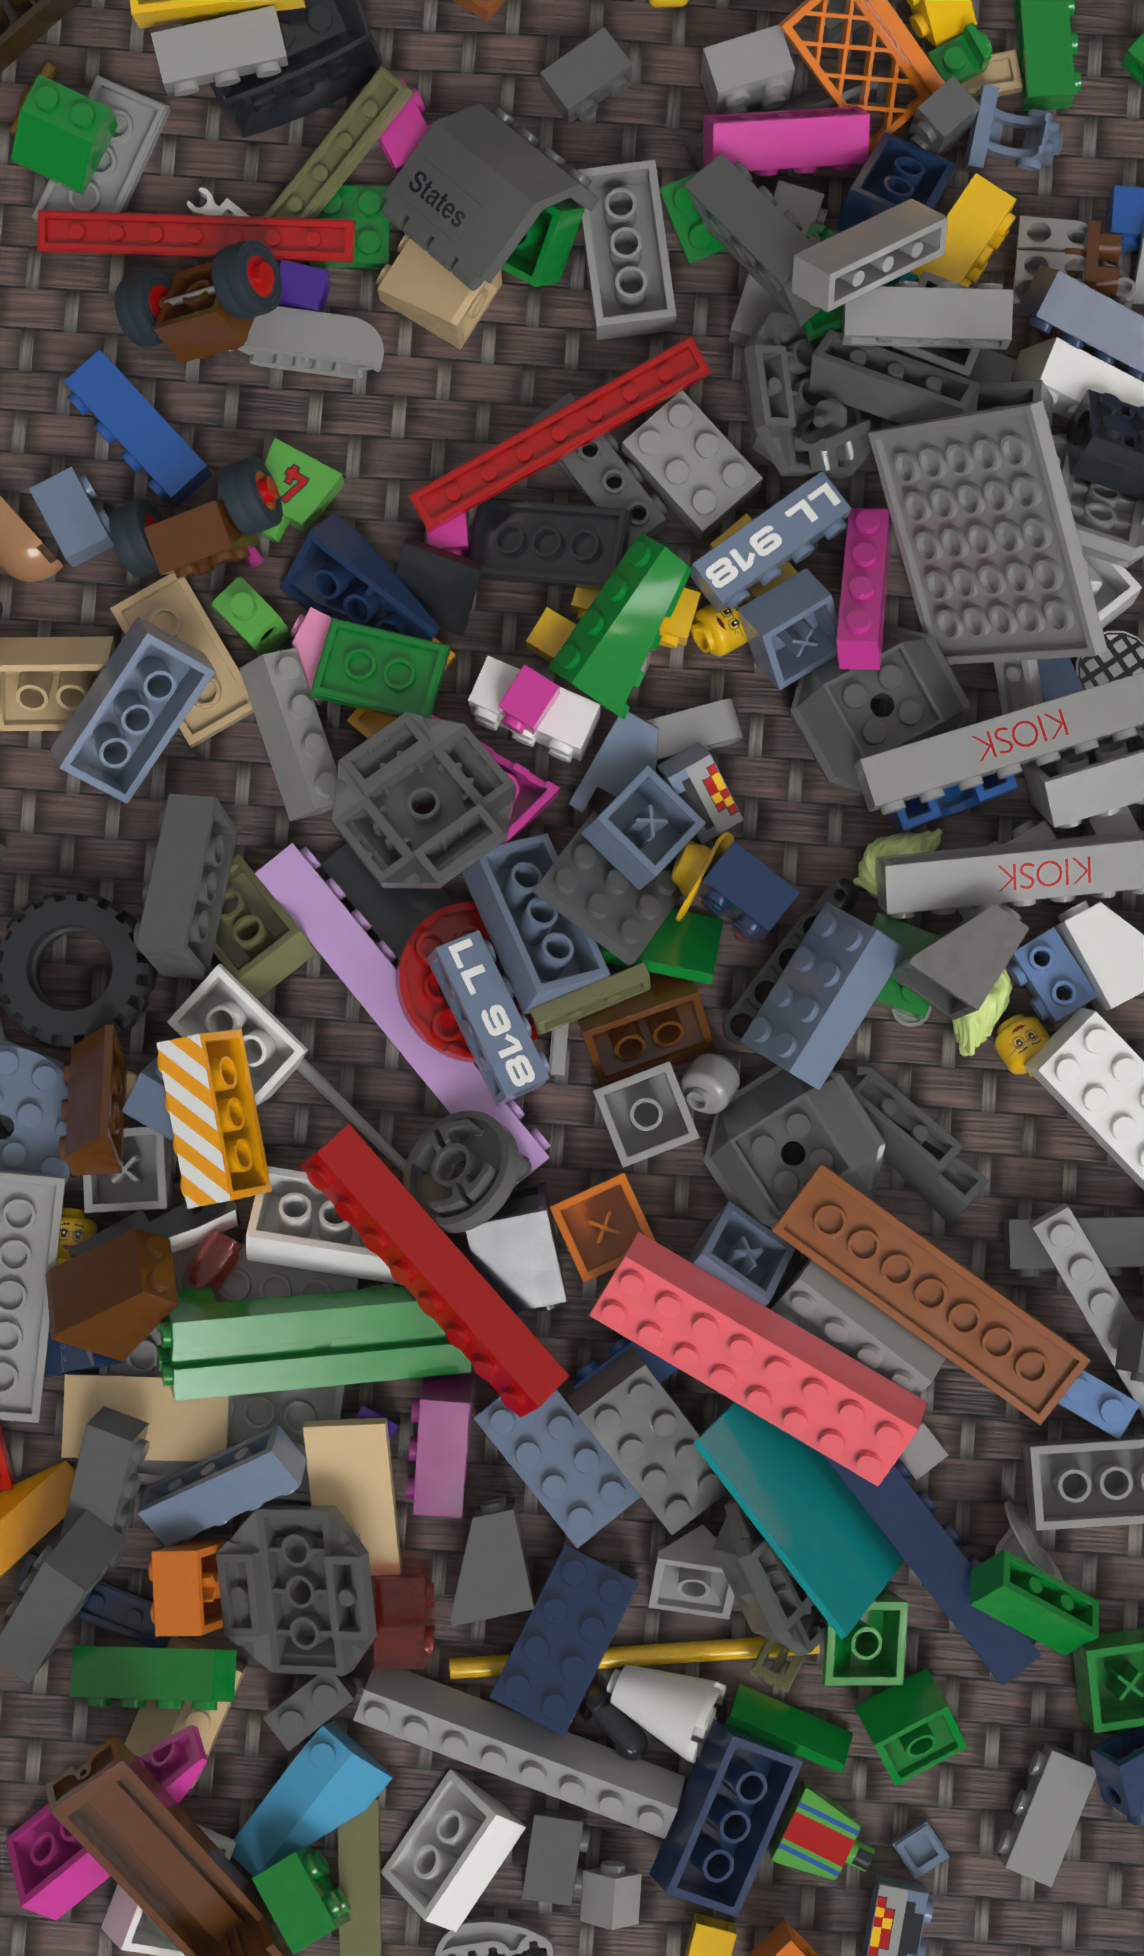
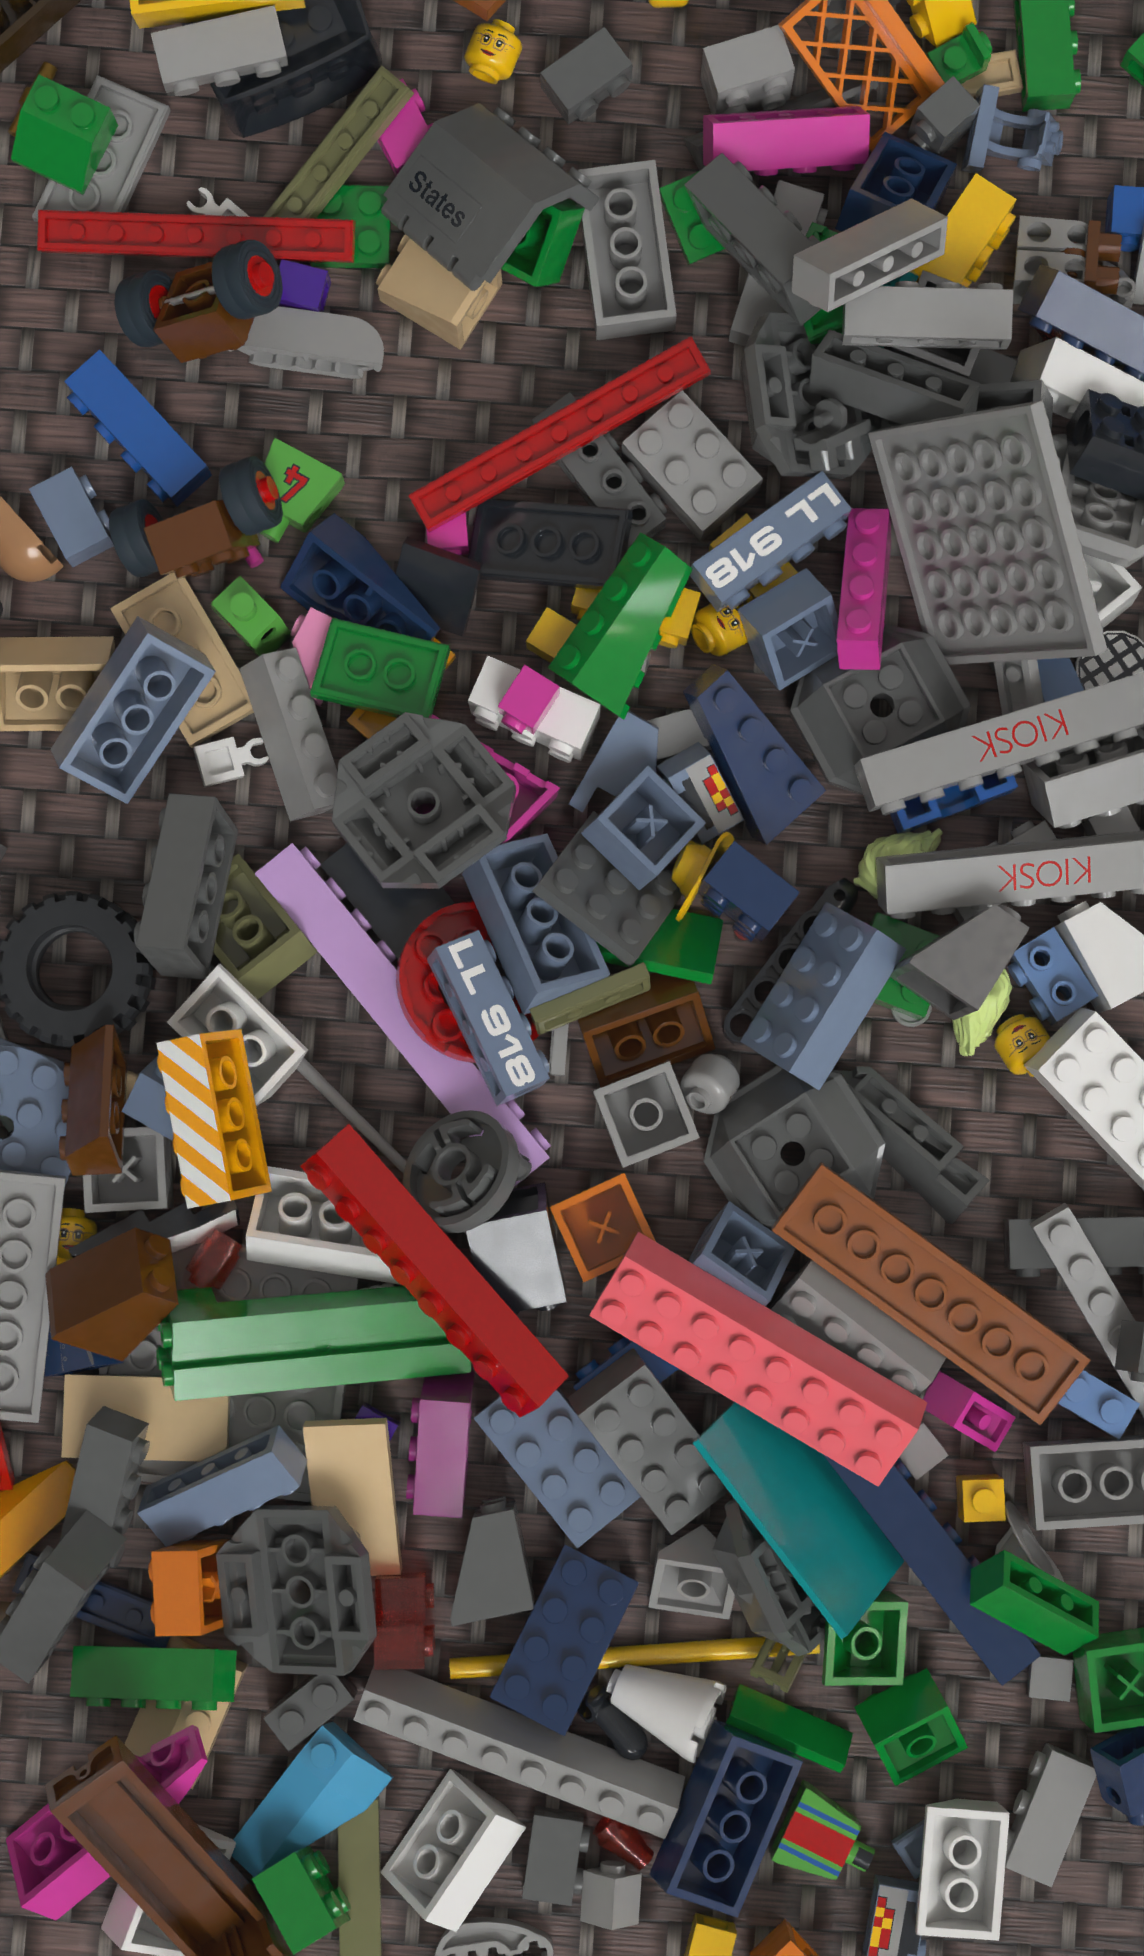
none -> white plate [193,737,269,788]
none -> yellow head [464,19,522,84]
none -> clear red cone [593,1816,654,1871]
none -> dark blue wedge [683,664,826,845]
none -> white slope [915,1799,1010,1941]
none -> dark pink slope [923,1371,1016,1453]
none -> yellow brick [956,1474,1006,1522]
none -> light grey tile [1026,1654,1074,1702]

